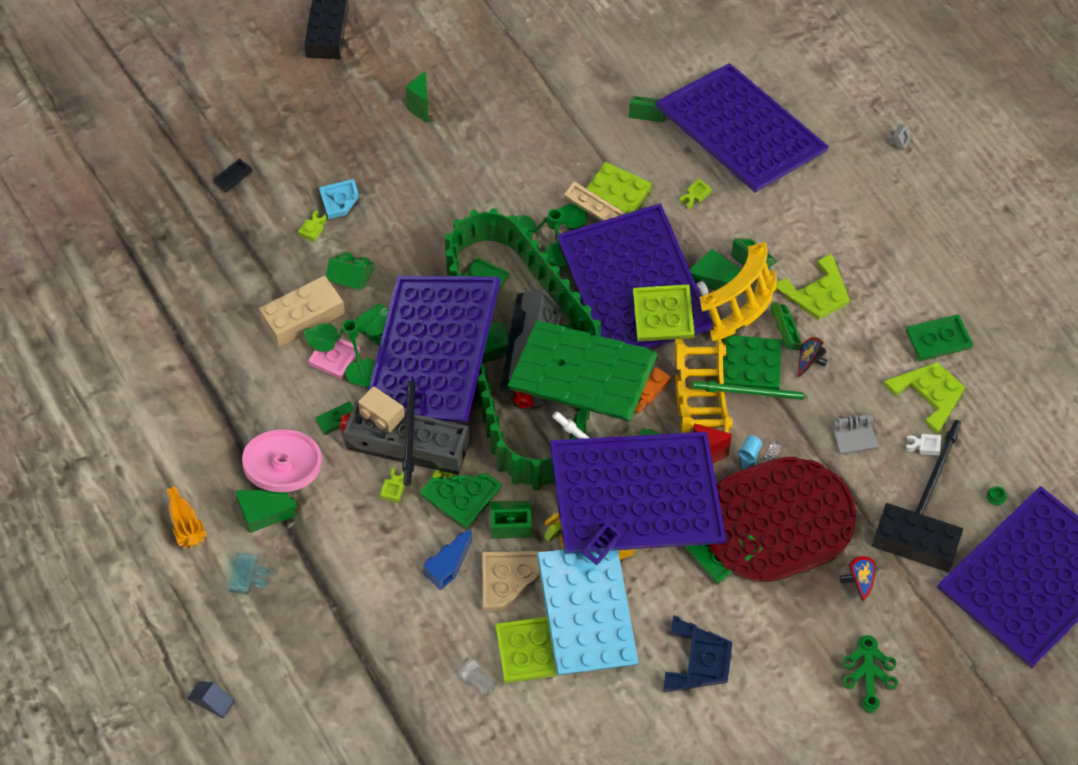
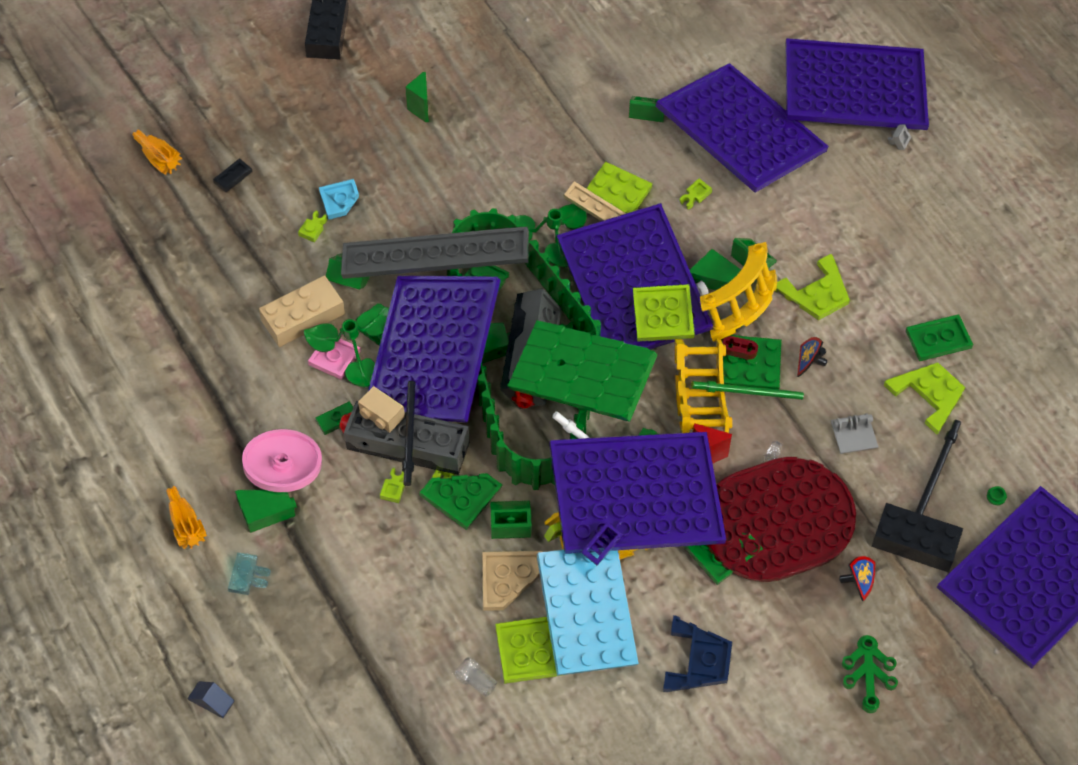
blue slope [423,529,472,590] -> none
orange hinge [635,367,672,414] -> none
medium azure piece [738,435,763,469] -> none
green hinge [770,302,803,351] -> none
white plate [906,434,941,455] -> none
none -> light orange piece [132,130,182,175]
none -> dark grey plate [341,227,529,279]
none -> dark red beam [722,336,758,360]
none -> dark purple plate [785,38,929,130]

